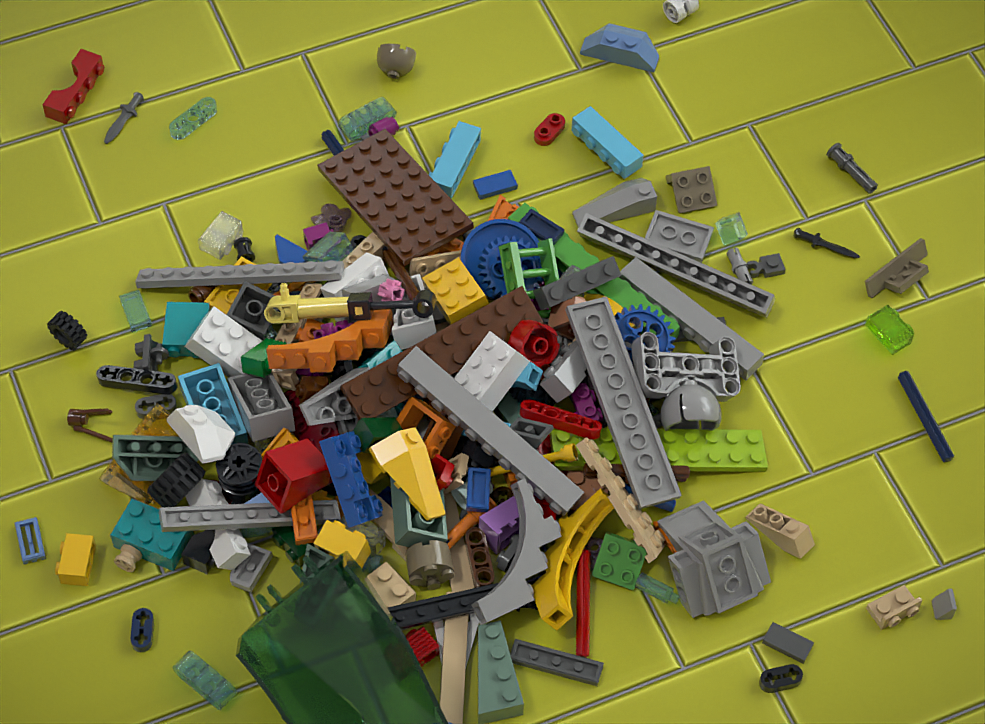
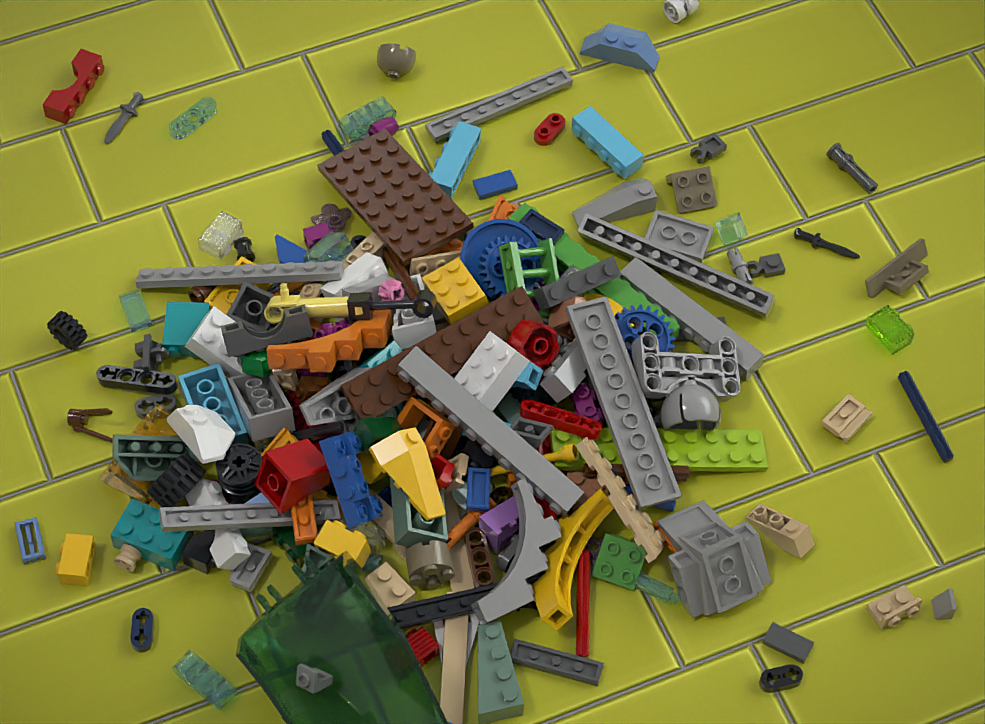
none -> dark grey arch [221,304,313,357]
none -> black axle [291,420,344,441]
none -> light grey bracket [296,663,333,694]
none -> light grey plate [425,67,573,142]
none -> dark grey plate [690,133,727,164]
none -> tan plate [821,394,873,443]

